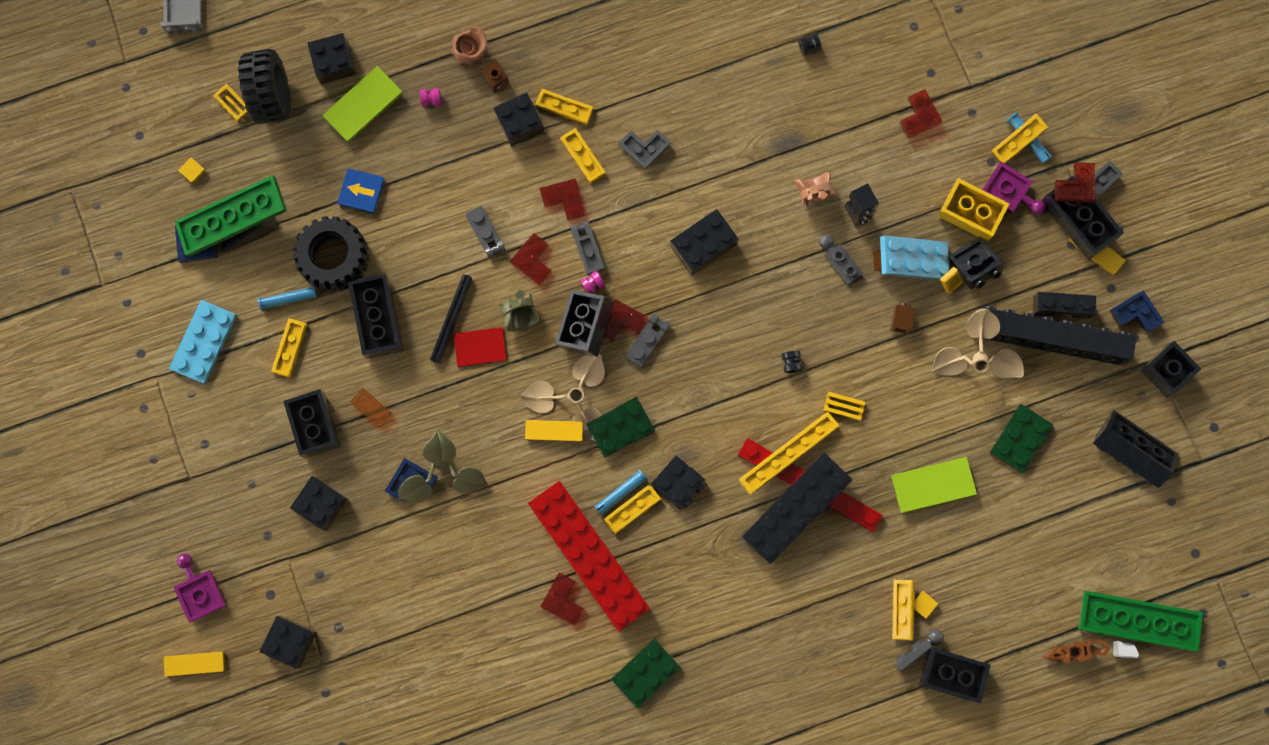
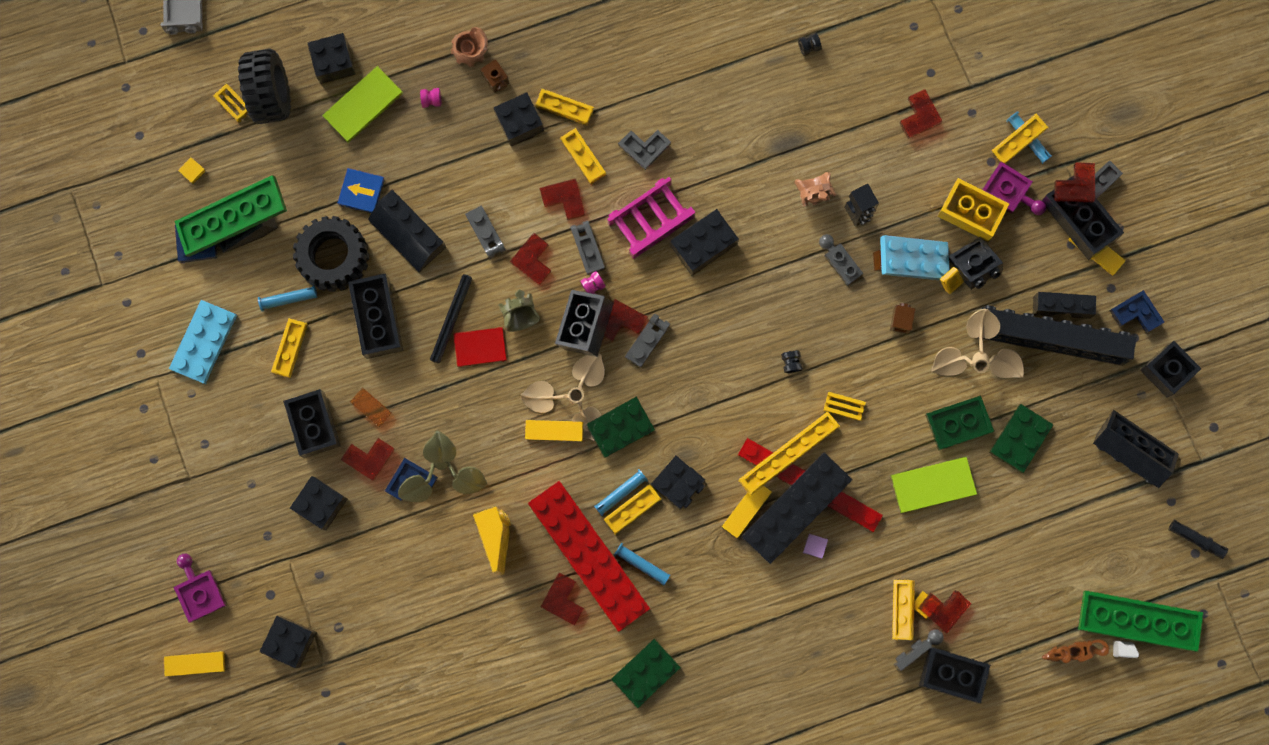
none -> clear red plate [341,438,395,481]
none -> black slope [368,189,447,273]
none -> yellow slope [473,507,511,576]
none -> dark pink fence [607,177,695,260]
none -> dark azure pin [614,543,670,585]
none -> yellow tile [722,486,772,538]
none -> lavender tile [803,534,828,559]
none -> clear red plate [918,590,971,634]
none -> dark green plate [925,395,994,451]
none -> black pin [1168,519,1228,559]

